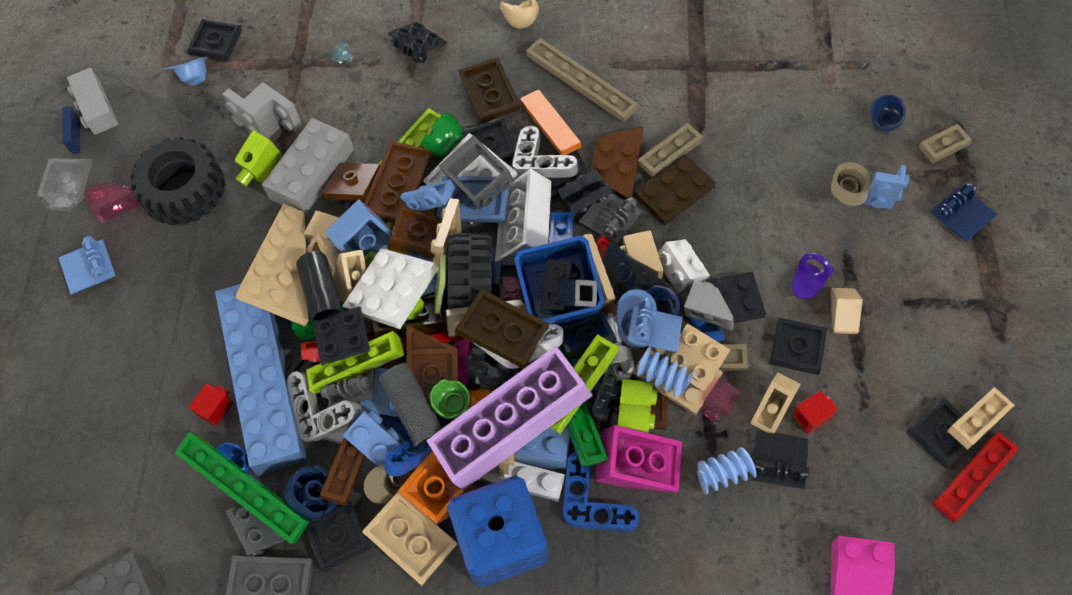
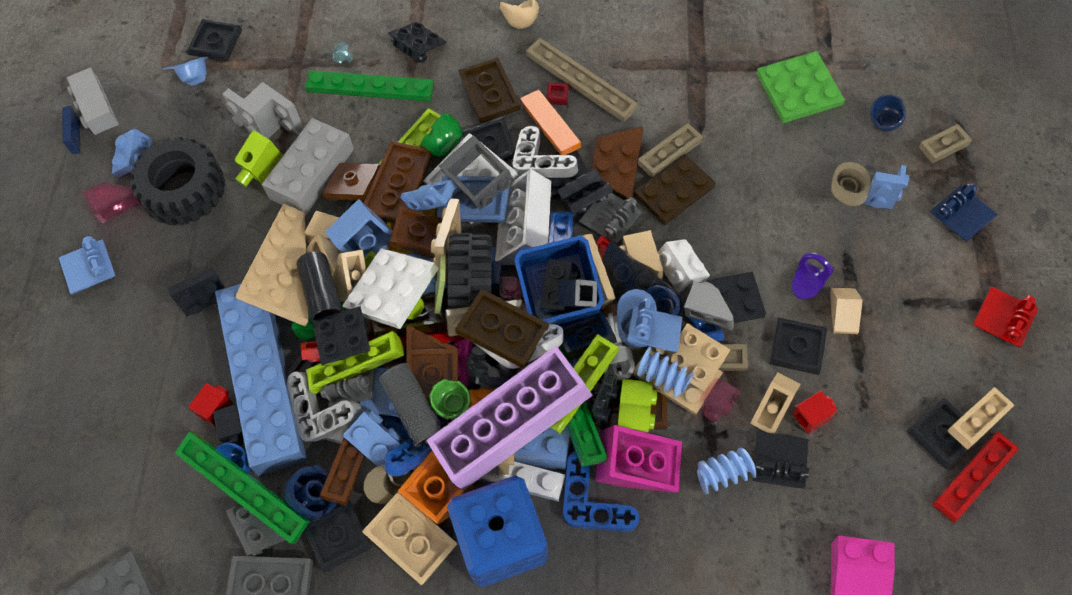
clear slope [37,158,93,211] -> none
none -> medium blue bracket [111,128,152,177]
none -> black plate [167,267,226,316]
none -> black brick [213,405,244,445]
none -> green plate [305,70,434,102]
none -> dark red tile [546,82,569,105]
none -> bright green plate [756,51,845,123]
none -> red hinge [973,286,1039,348]

